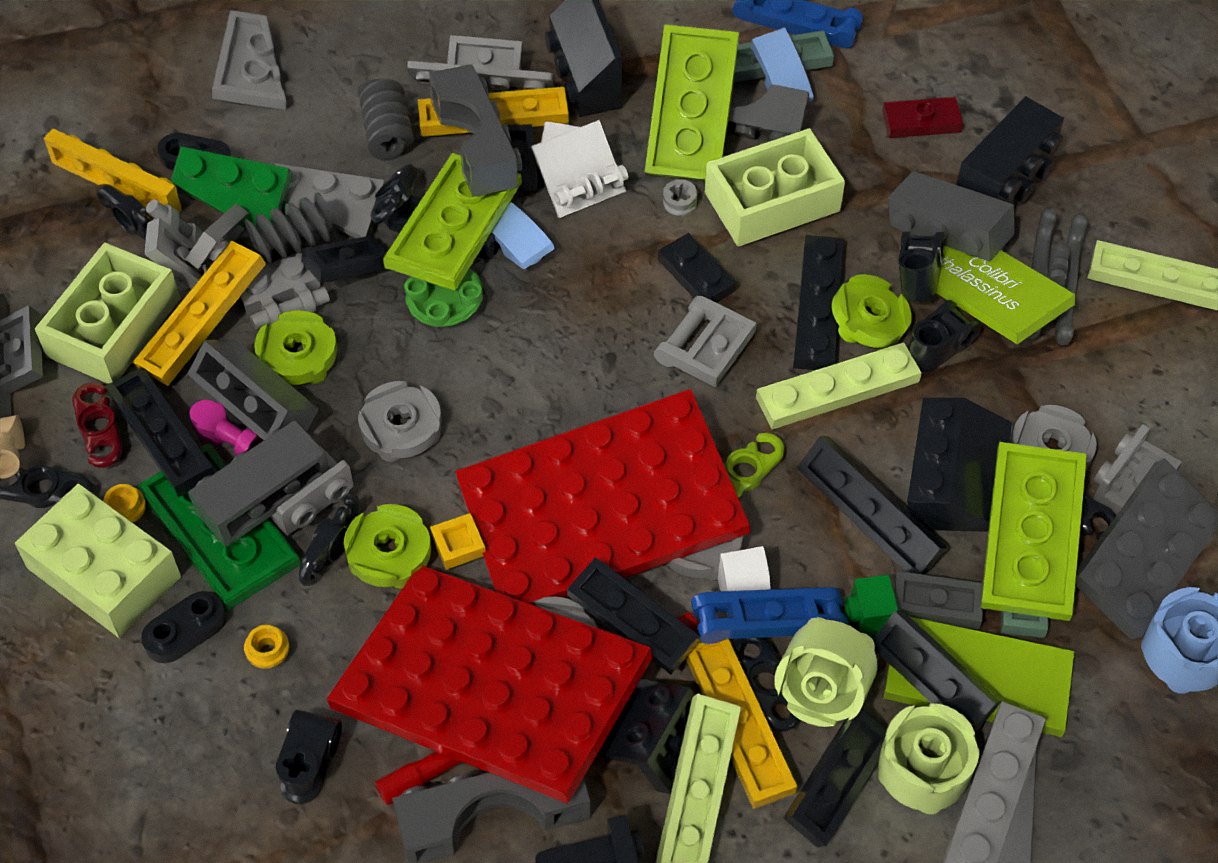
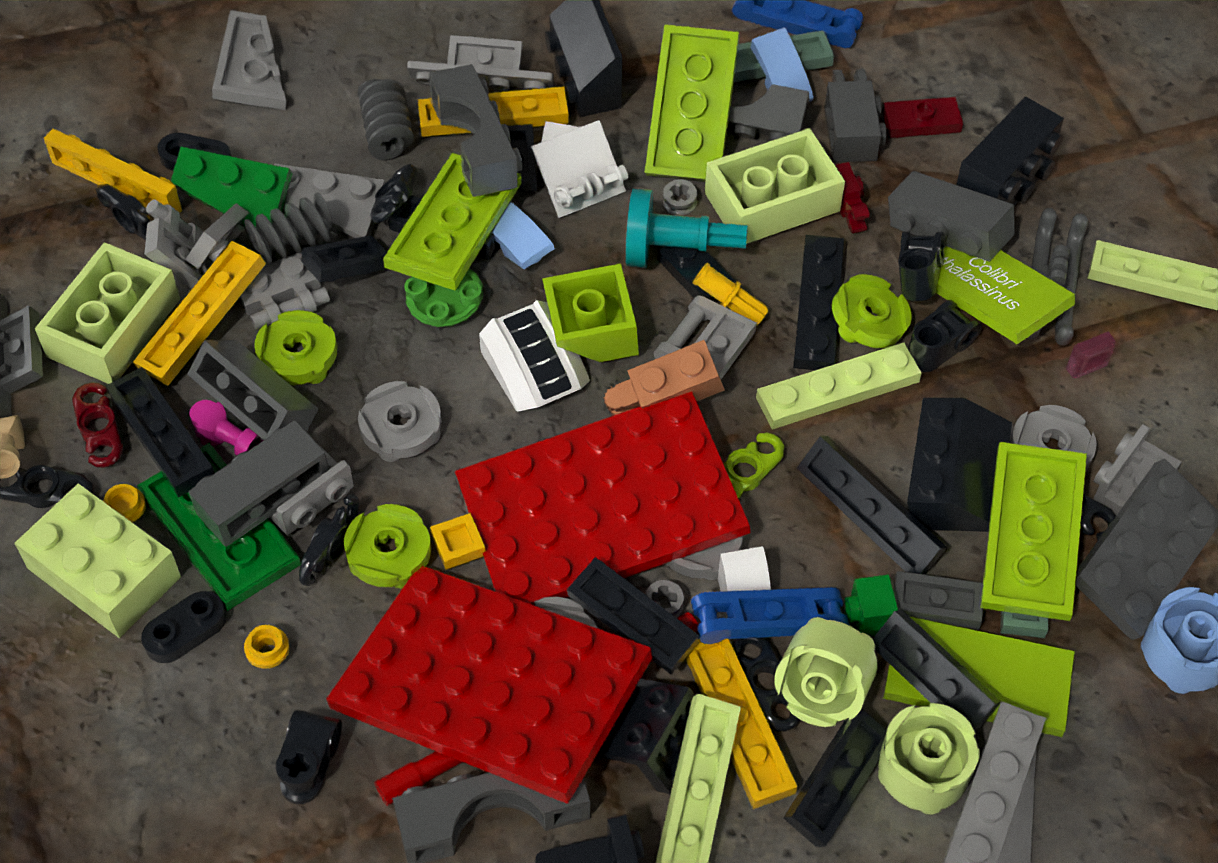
none -> white slope [479,300,590,412]
none -> lime slope [542,264,639,362]
none -> nougat hinge [603,340,725,416]
none -> teal piece [626,188,748,268]
none -> light grey bush [645,580,684,618]
none -> yellow axle [693,263,768,326]
none -> dark grey hinge [824,69,886,162]
none -> dark red plate [835,162,870,233]
none -> clear pink tile [1066,331,1116,379]

